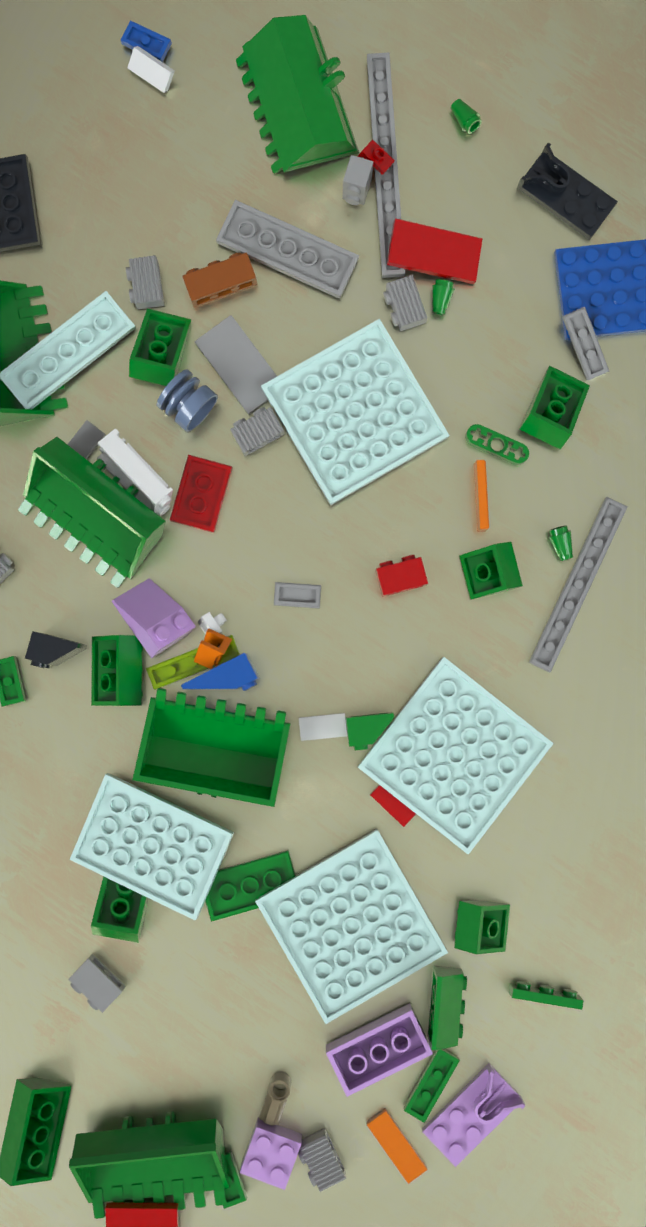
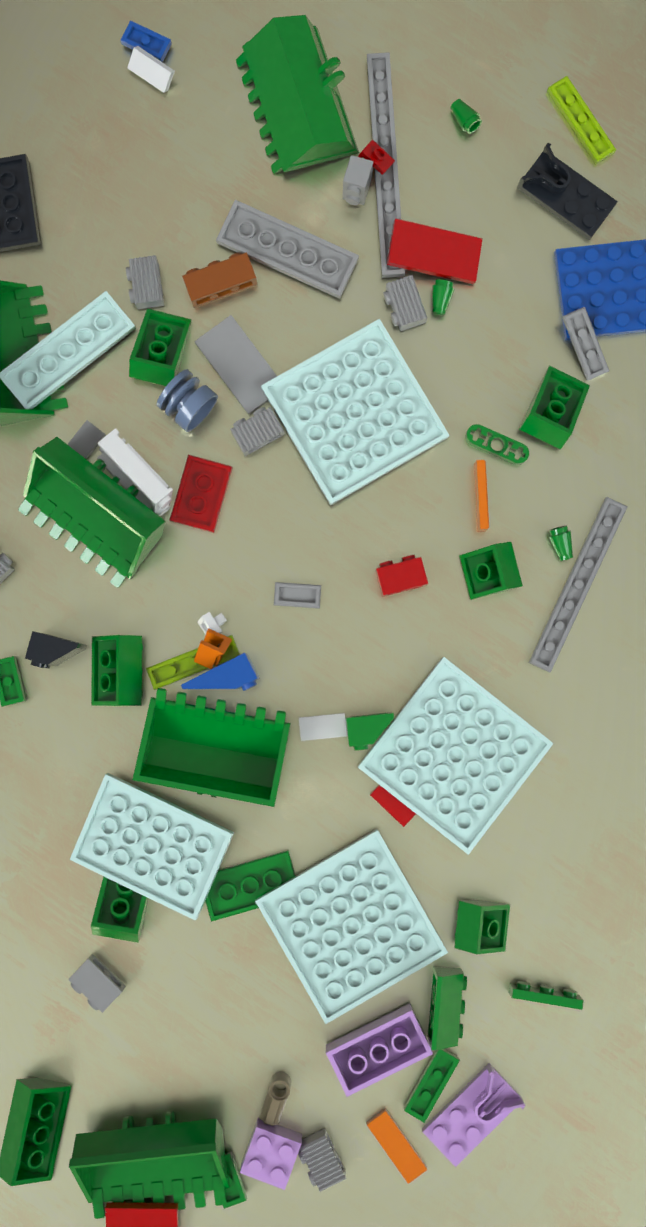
lavender slope [111,578,196,658] -> none
none -> lime tile [547,76,616,164]

